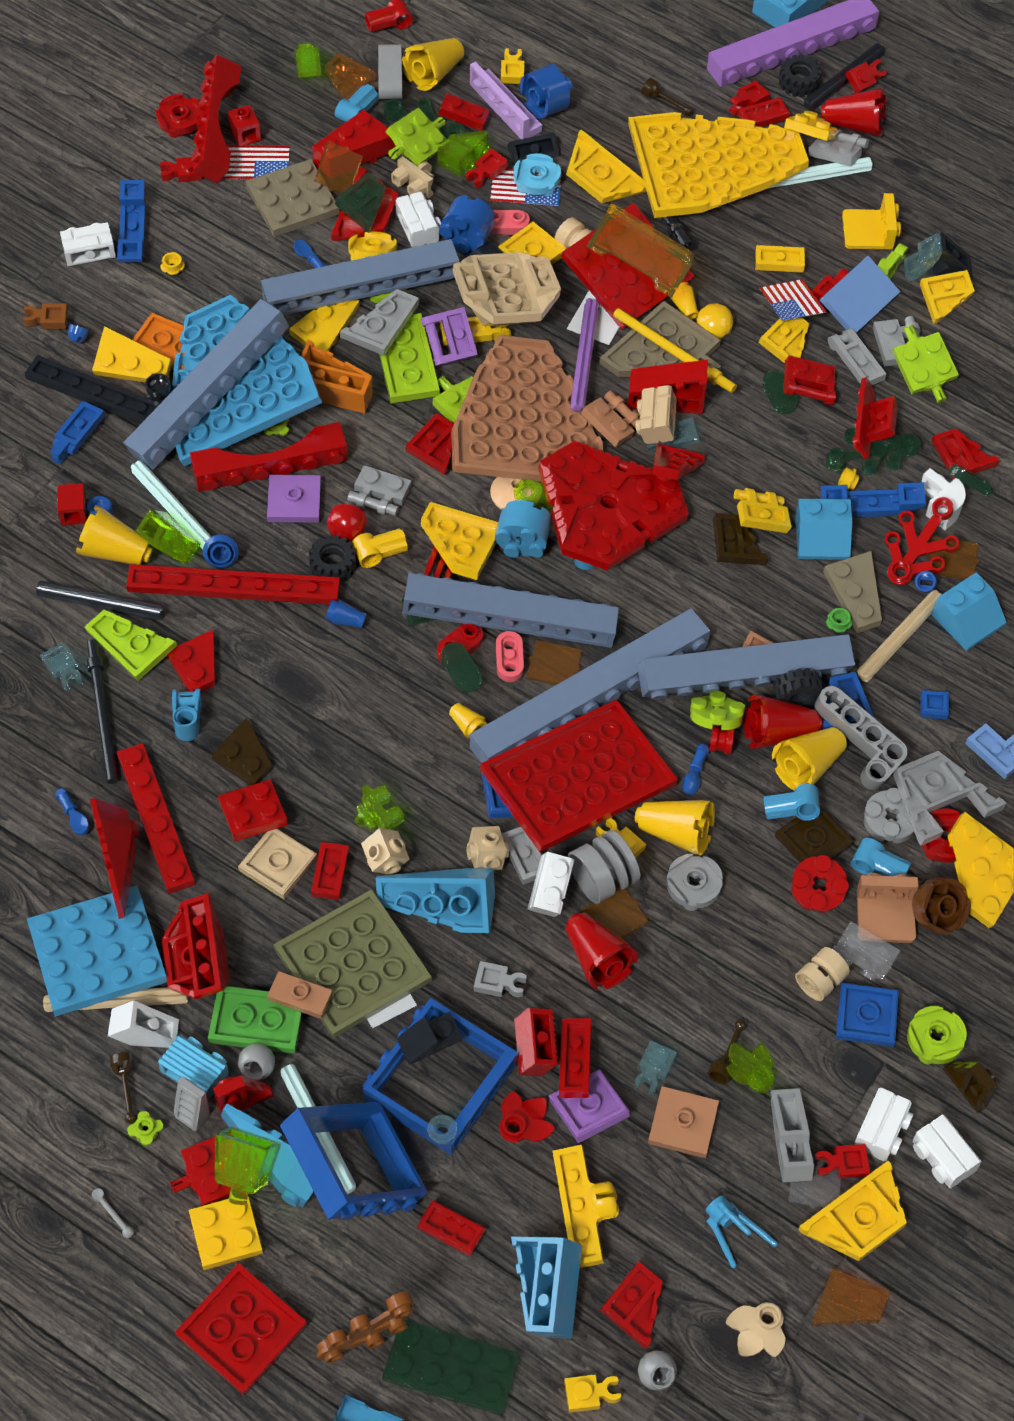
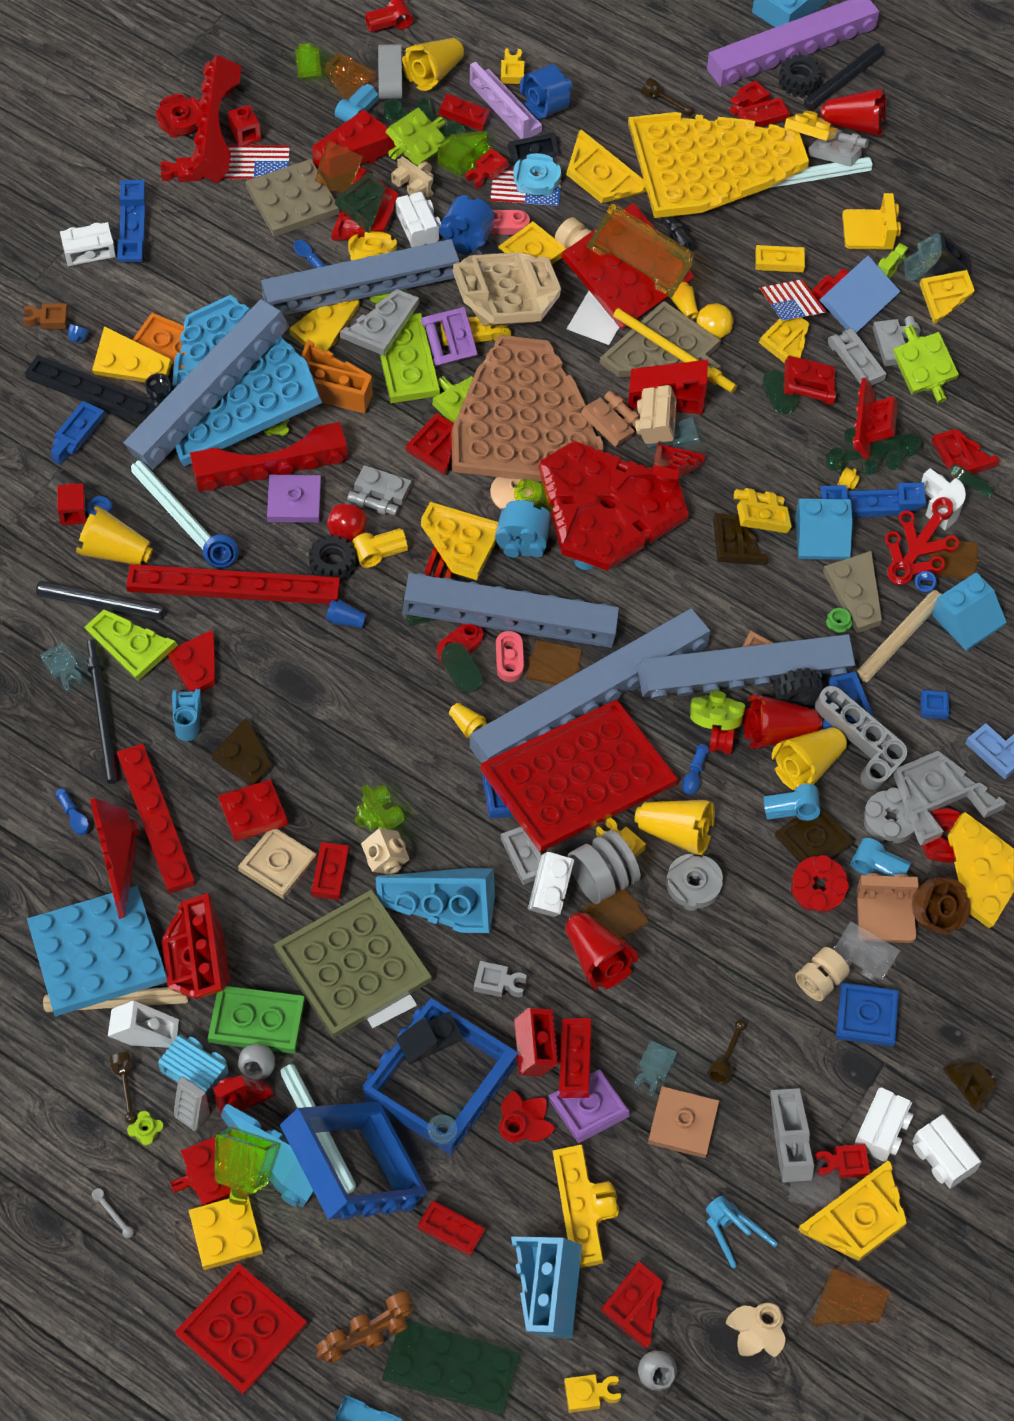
clear neon green slope [135,510,201,564] -> none
yellow plate [160,252,185,275] -> none
nougat plate [267,971,333,1019] -> none
tan brick [467,826,509,870] -> none
medium lavender axle [570,298,599,412] -> none
clear neon green plate [726,1042,774,1093] -> none
red plate [845,59,887,94] -> none
lime plate [907,1006,967,1064] -> none

